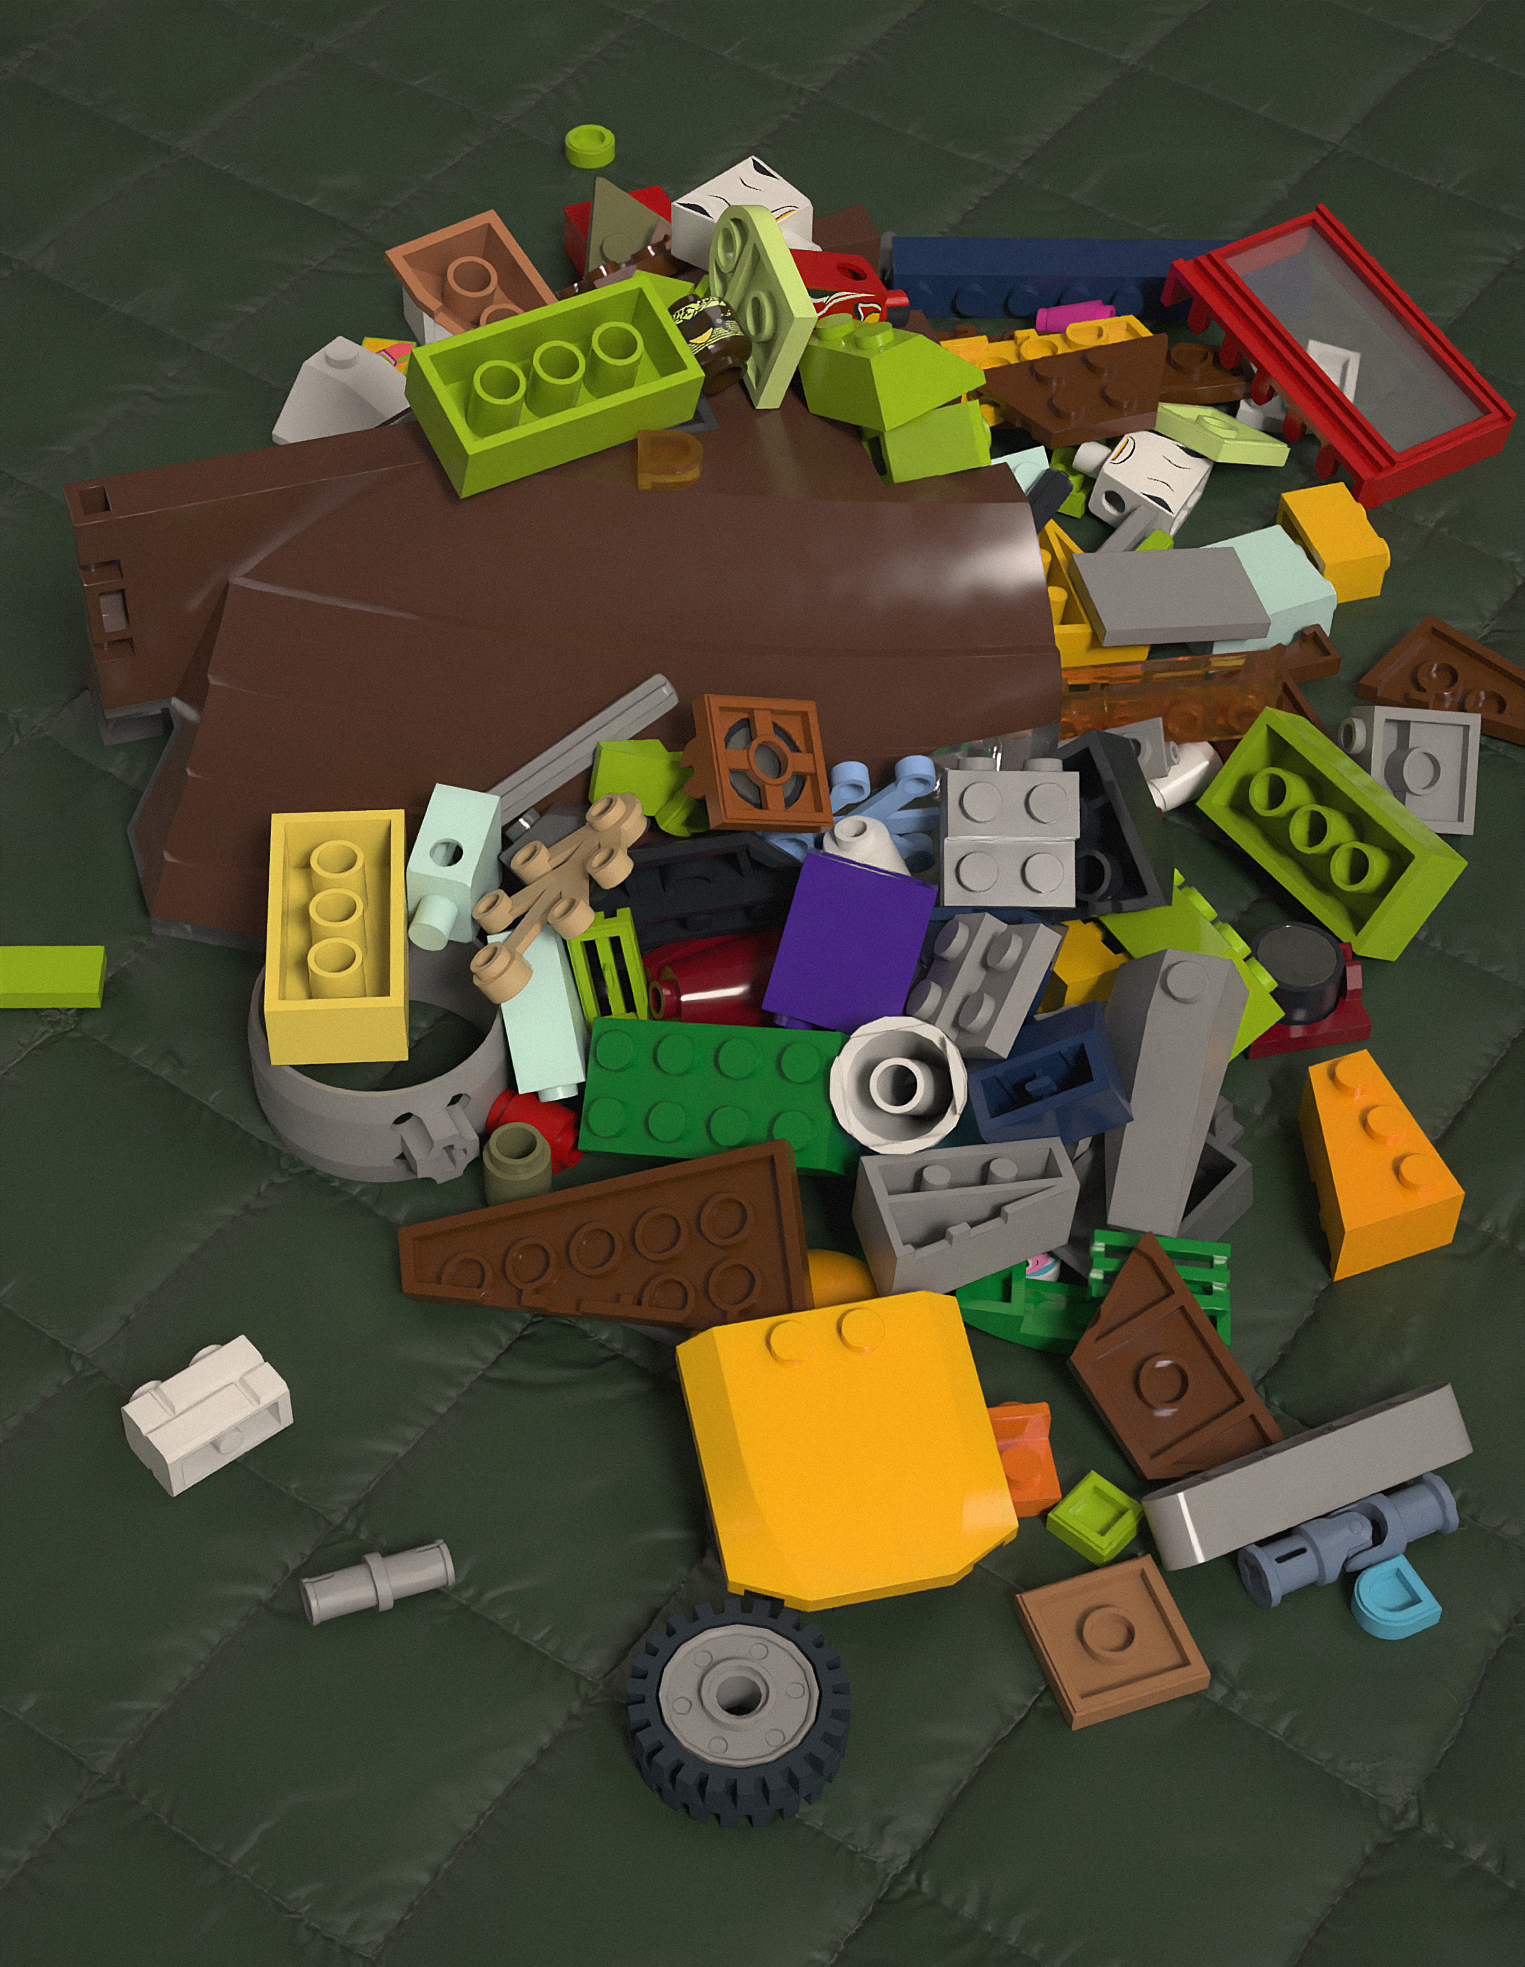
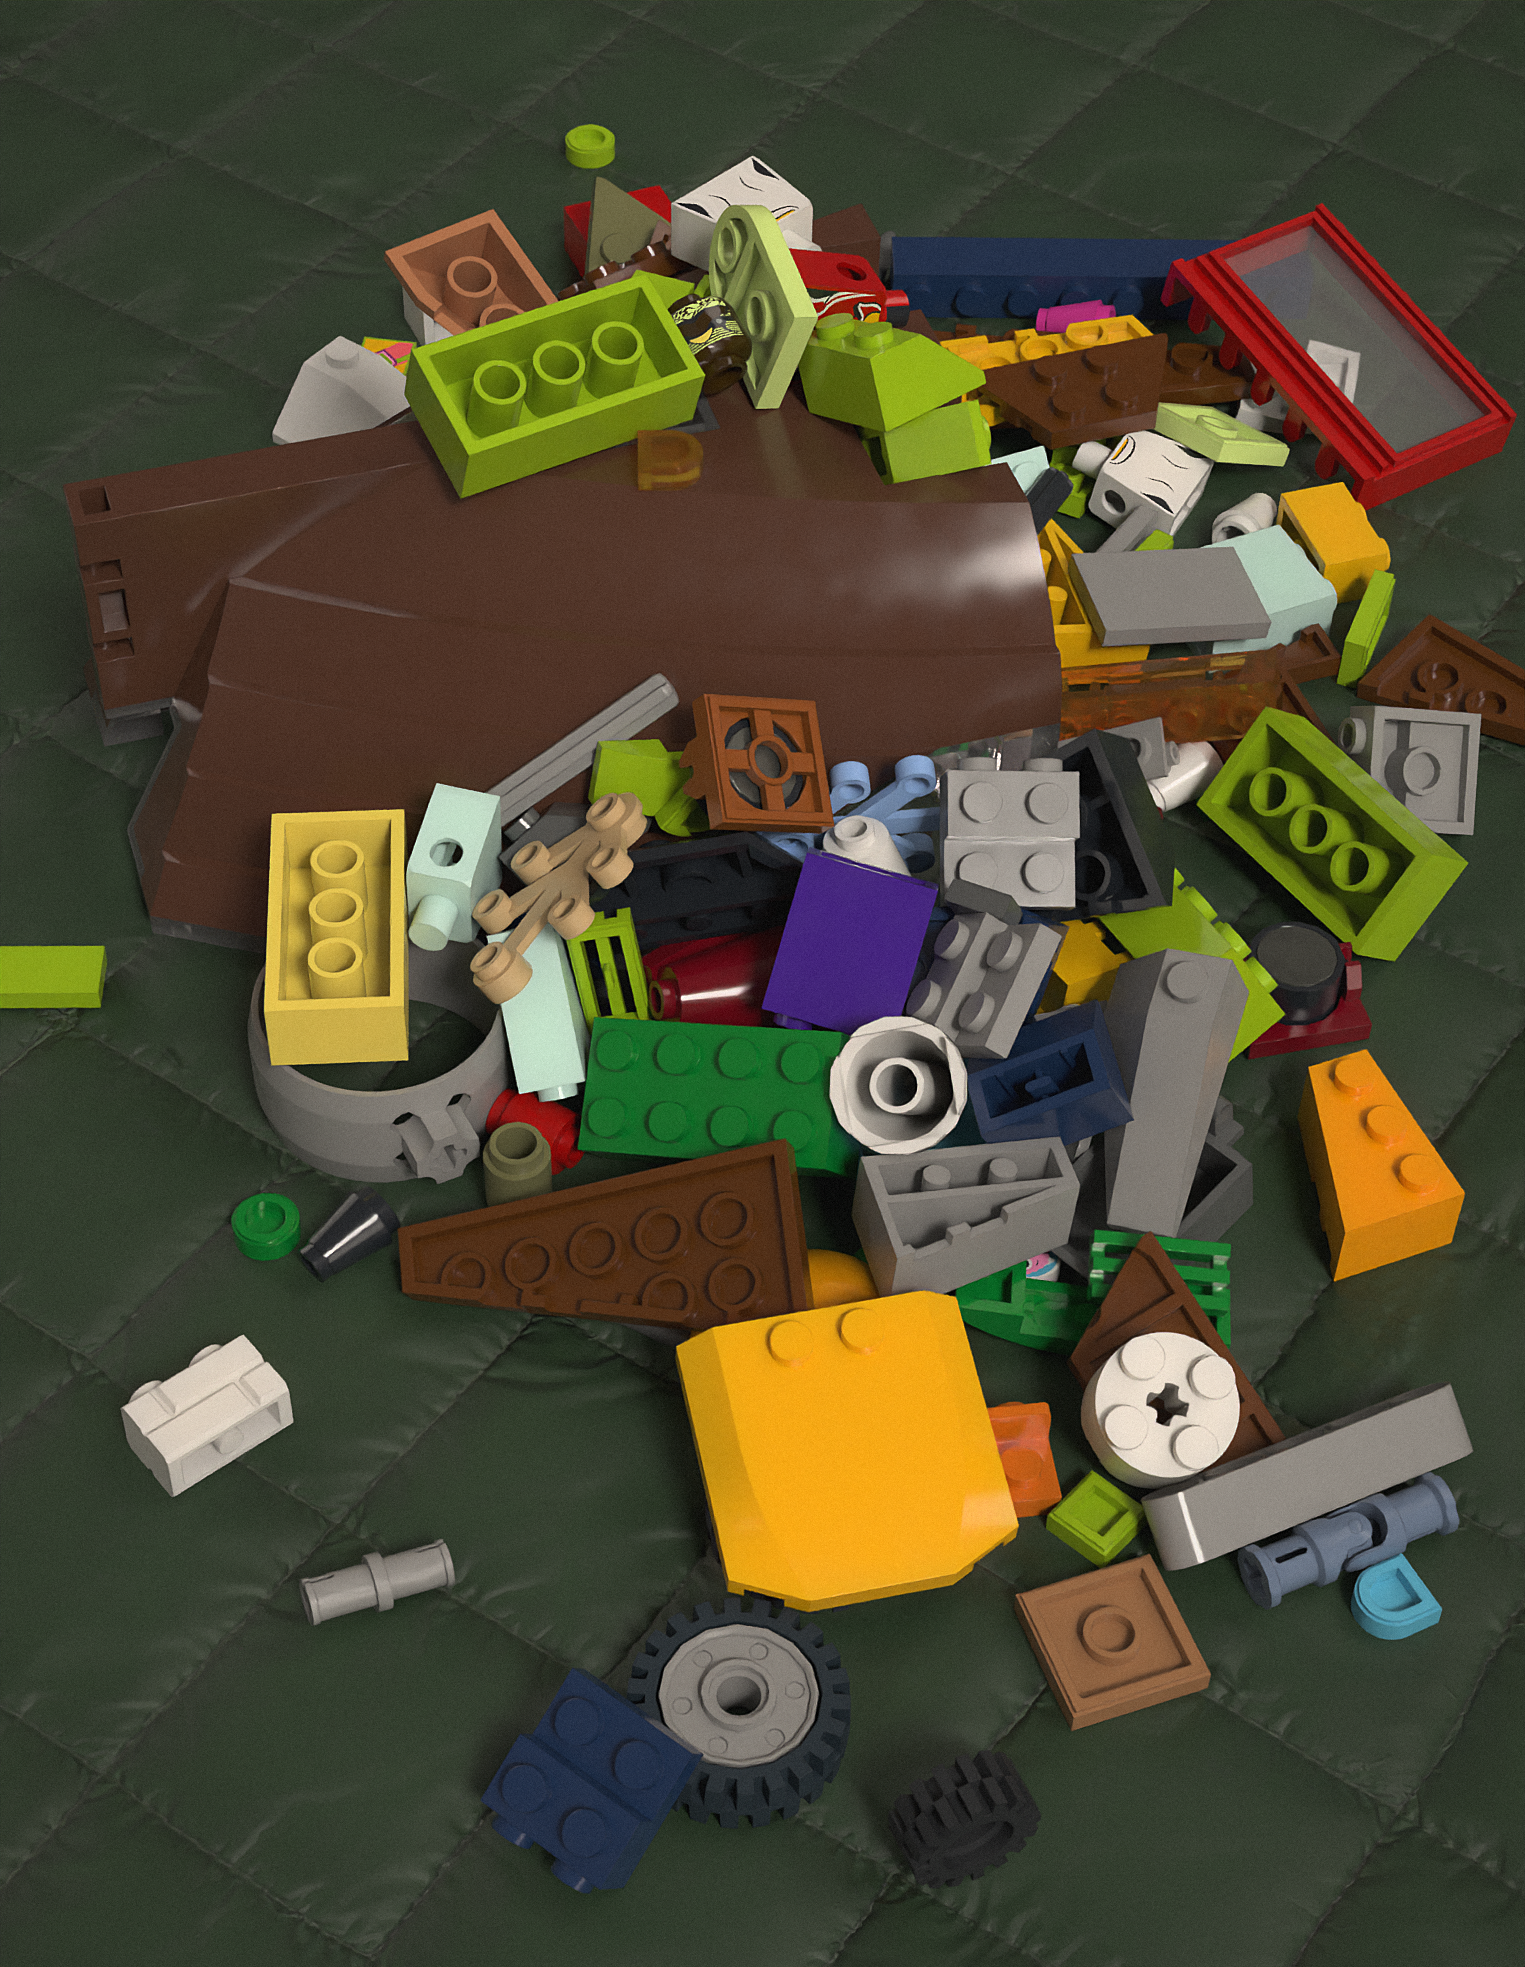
none -> green tile [231,1193,301,1261]
none -> black cone [297,1186,401,1283]
none -> dark blue plate [480,1668,704,1894]
none -> black tyre [887,1750,1041,1889]
none -> dark grey tile [944,878,1023,925]
none -> white brick [1081,1332,1240,1489]
none -> white cone [1212,493,1277,544]
none -> lime tile [1337,569,1396,689]

